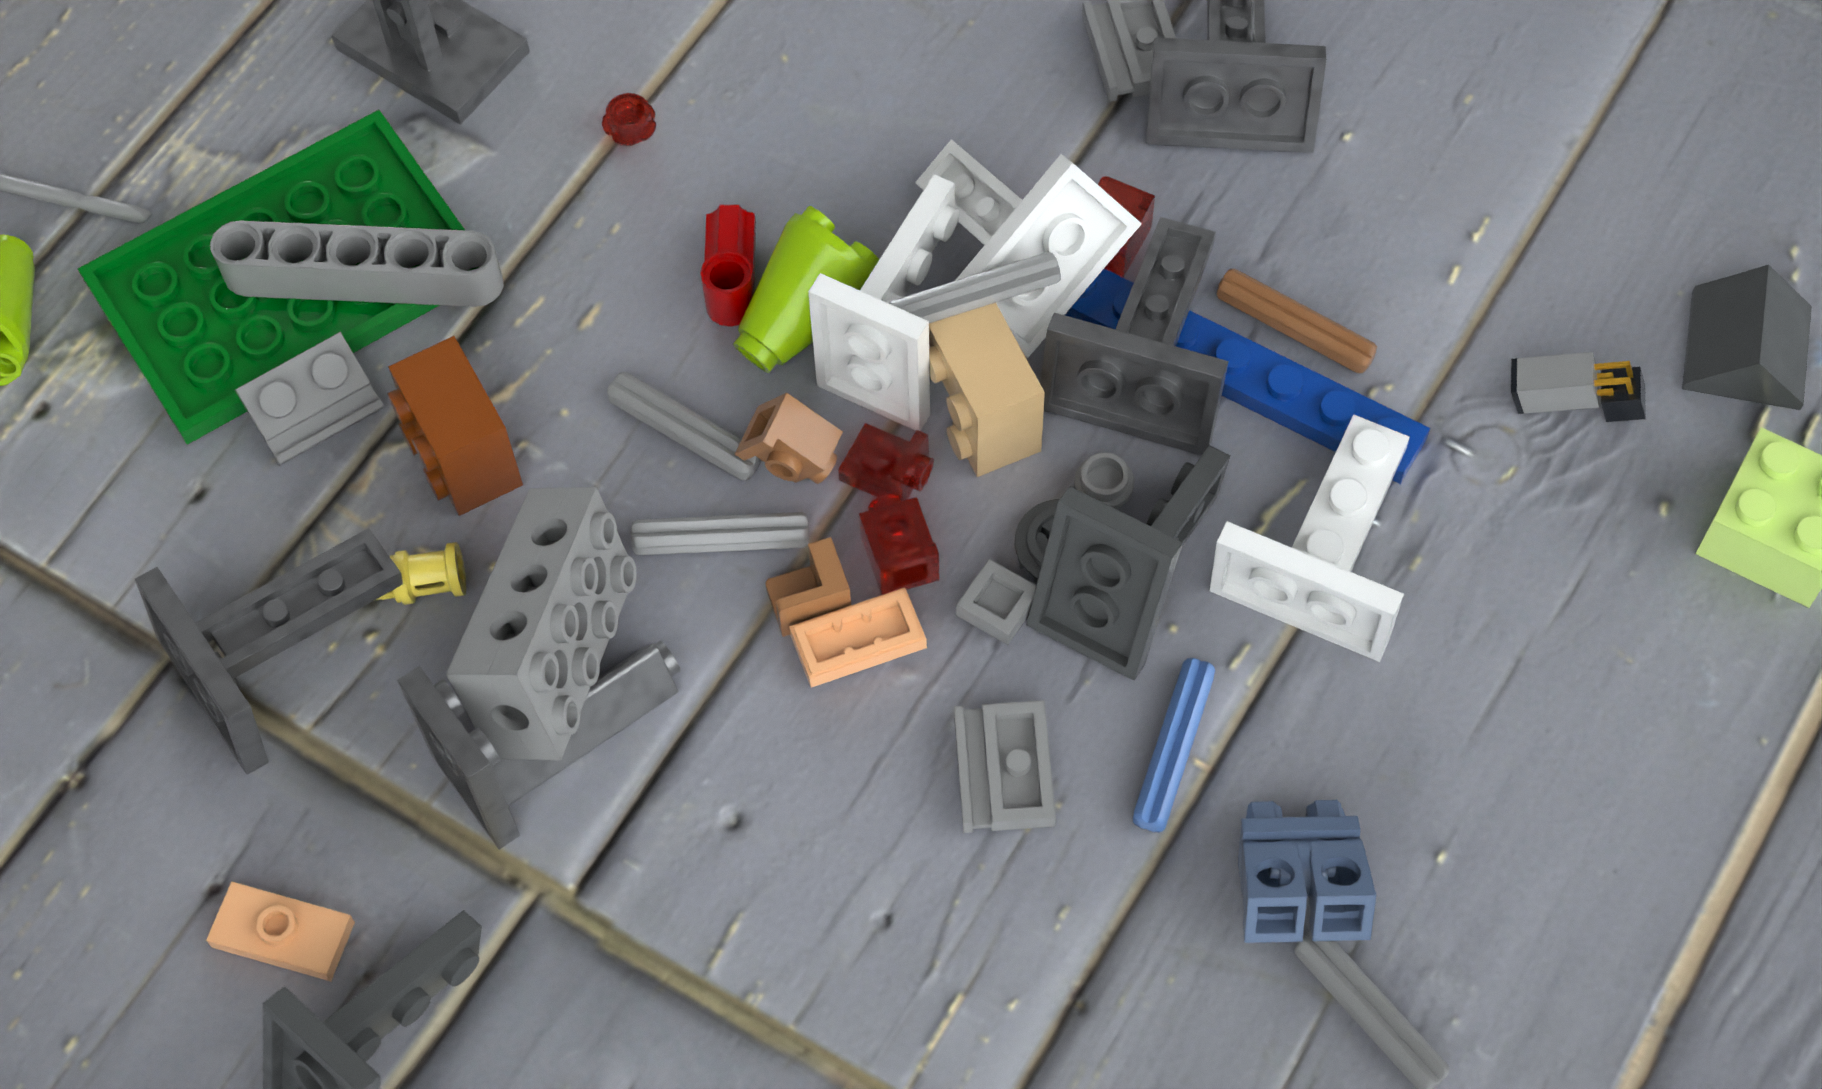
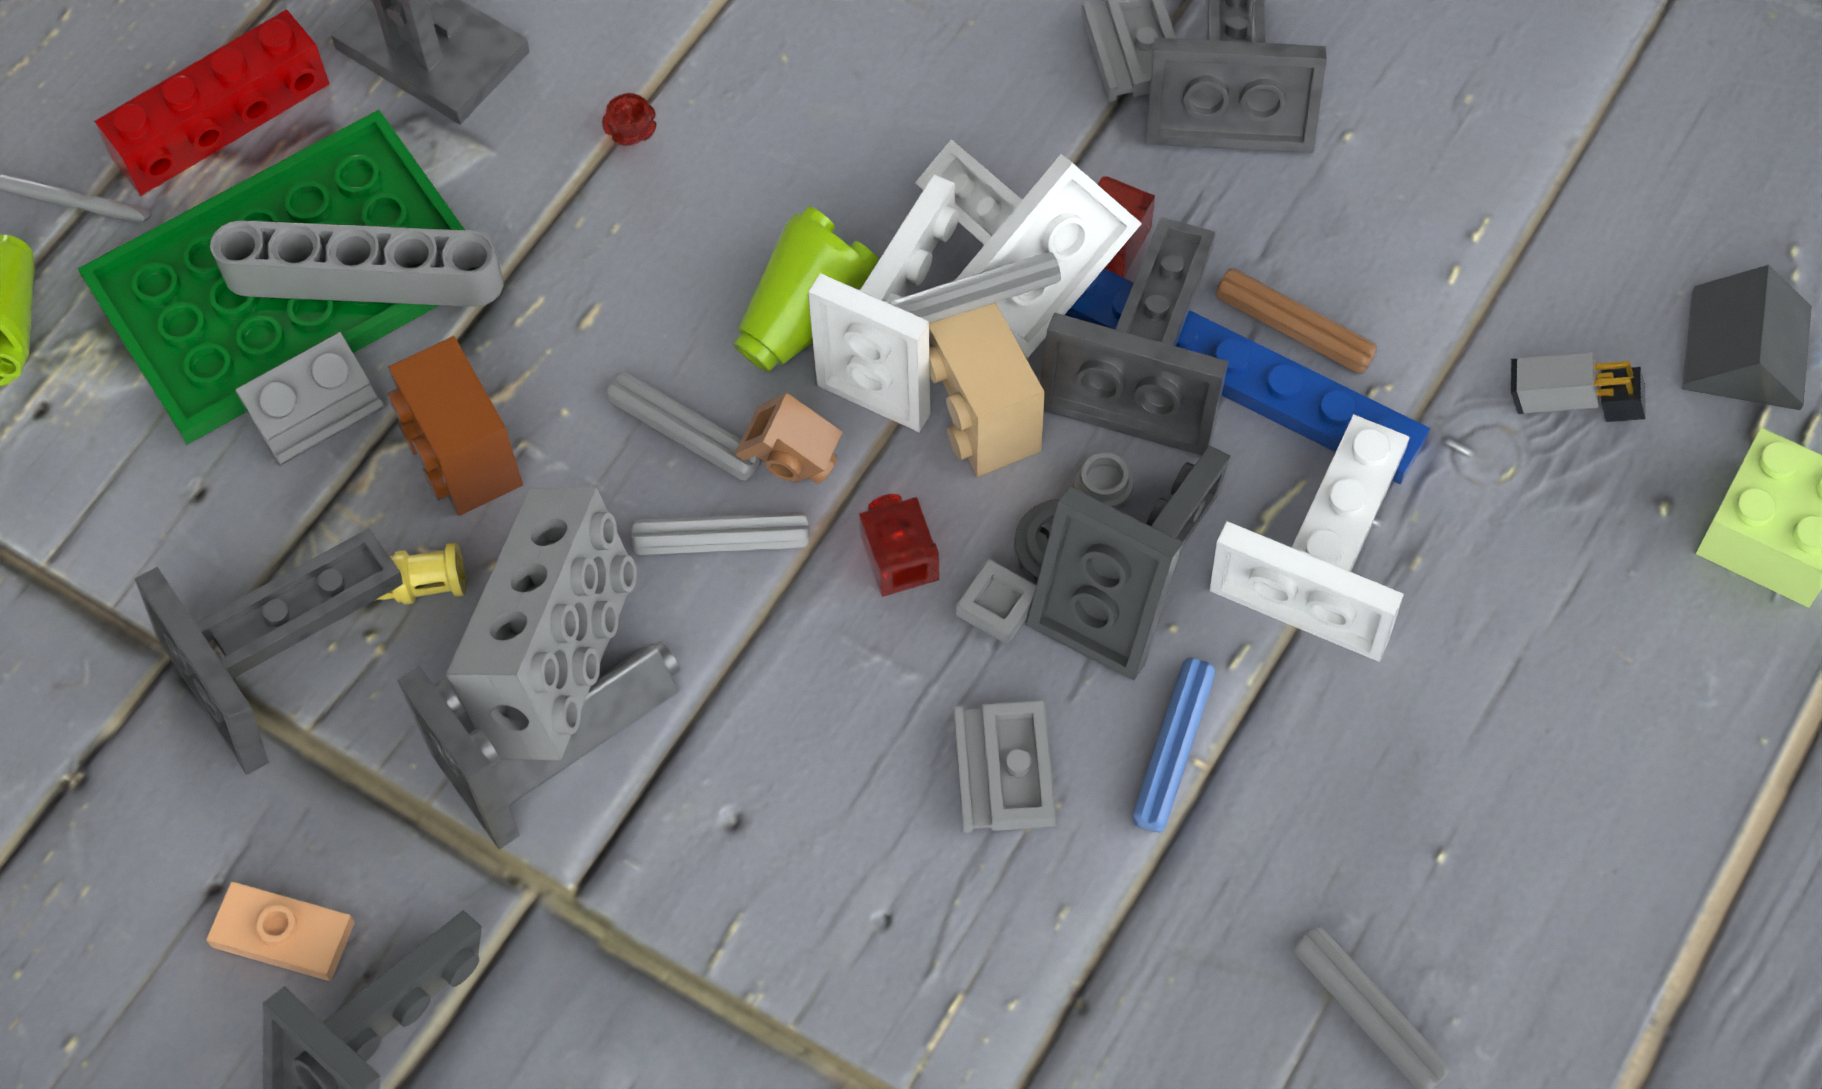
red piece [700,204,756,327] -> none
medium nougat panel [765,537,851,637] -> none
light nougat plate [789,587,927,688] -> none
clear red bracket [838,423,934,508] -> none
sand blue hips [1238,800,1376,943] -> none
none -> red brick [94,9,330,196]

